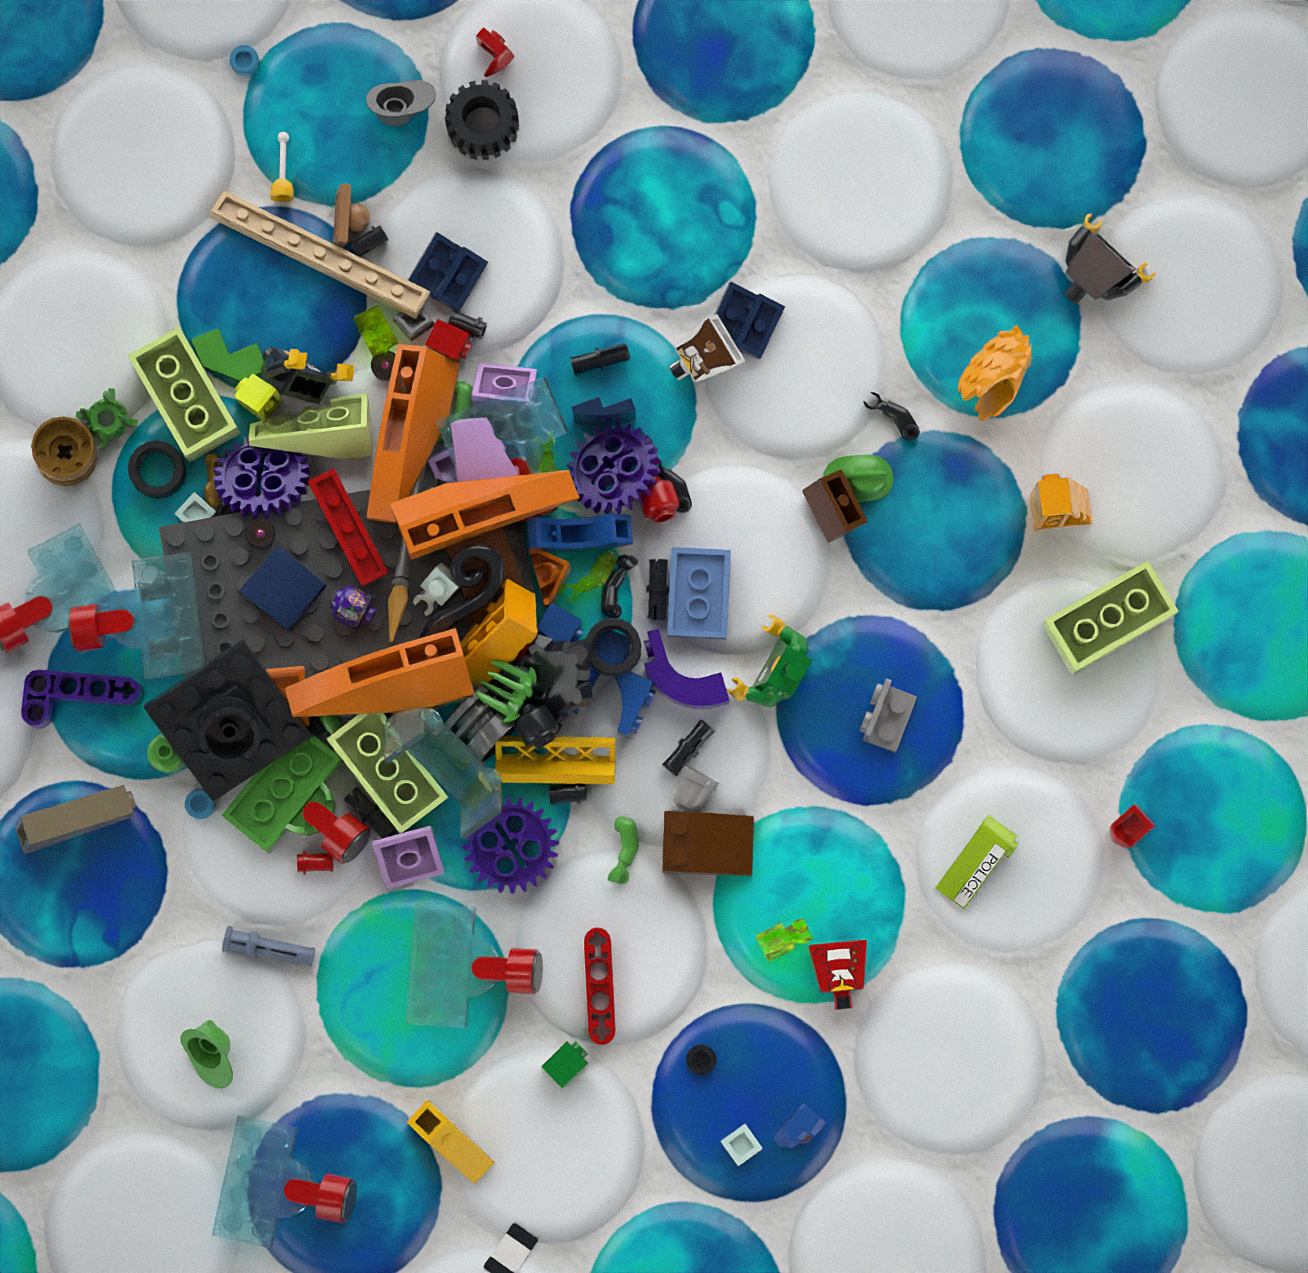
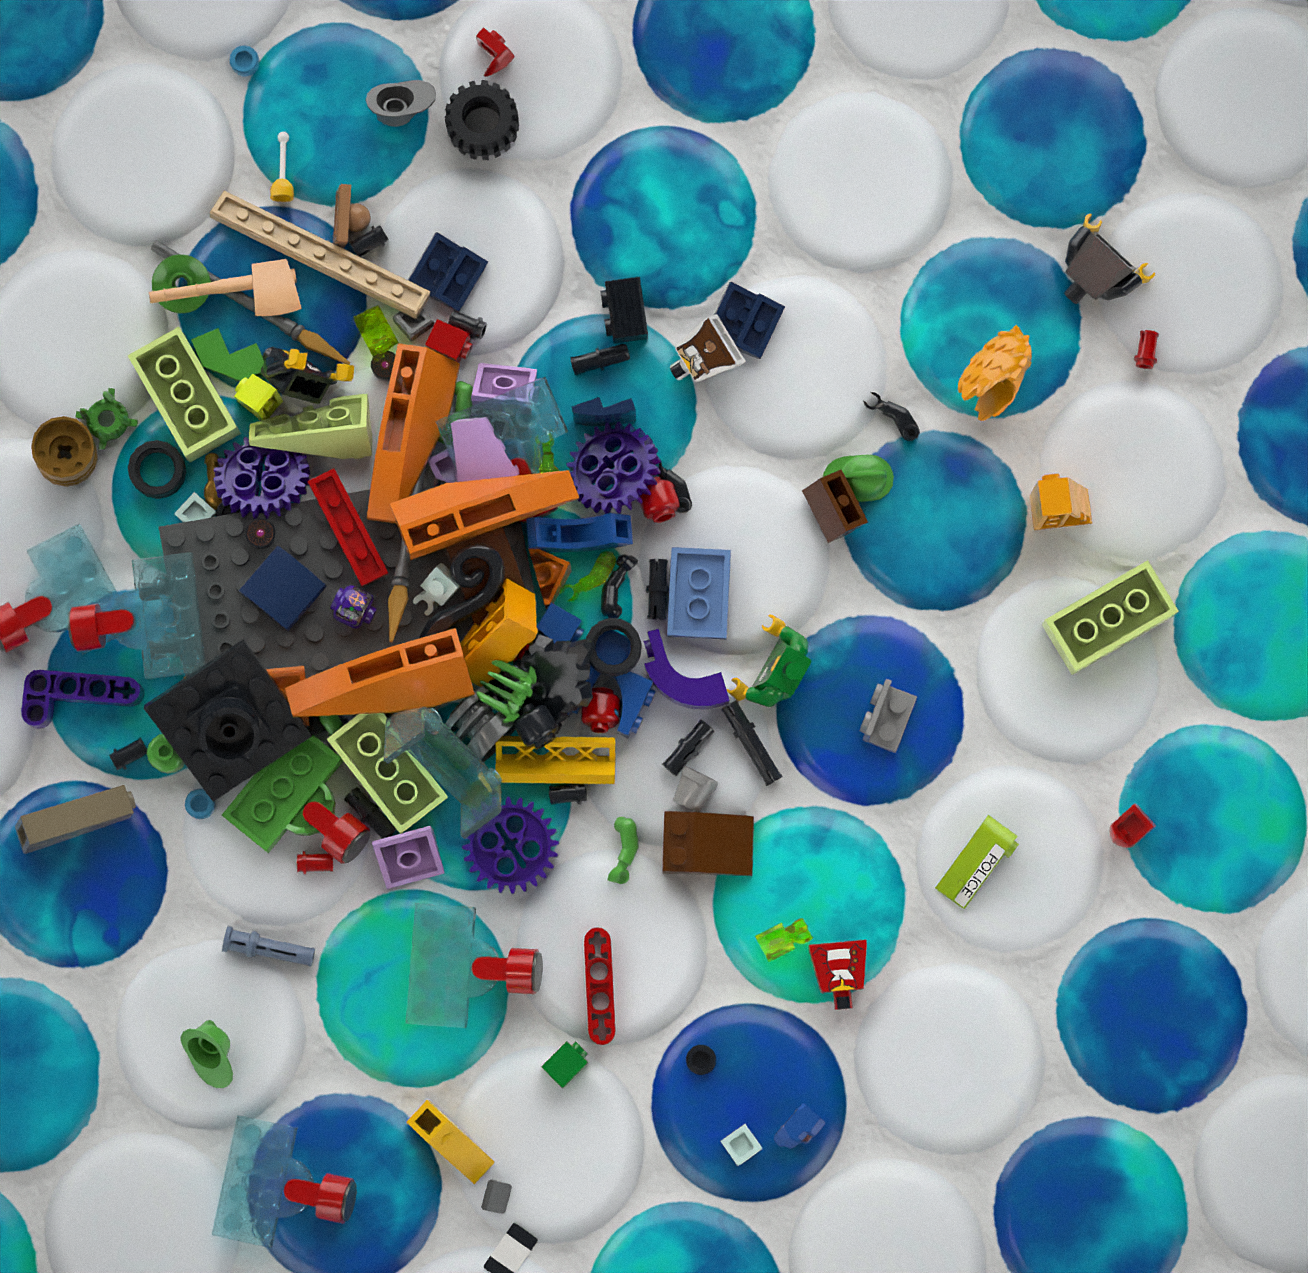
none -> black pin [109,737,147,770]
none -> light nougat piece [149,259,302,316]
none -> dark grey piece [151,240,350,365]
none -> bright green dish [152,254,211,313]
none -> dark grey slope [481,1179,512,1214]
none -> red head [581,687,621,733]
none -> black brick [600,277,648,344]
none -> black pin [721,700,783,786]
none -> red pin [1134,330,1159,369]

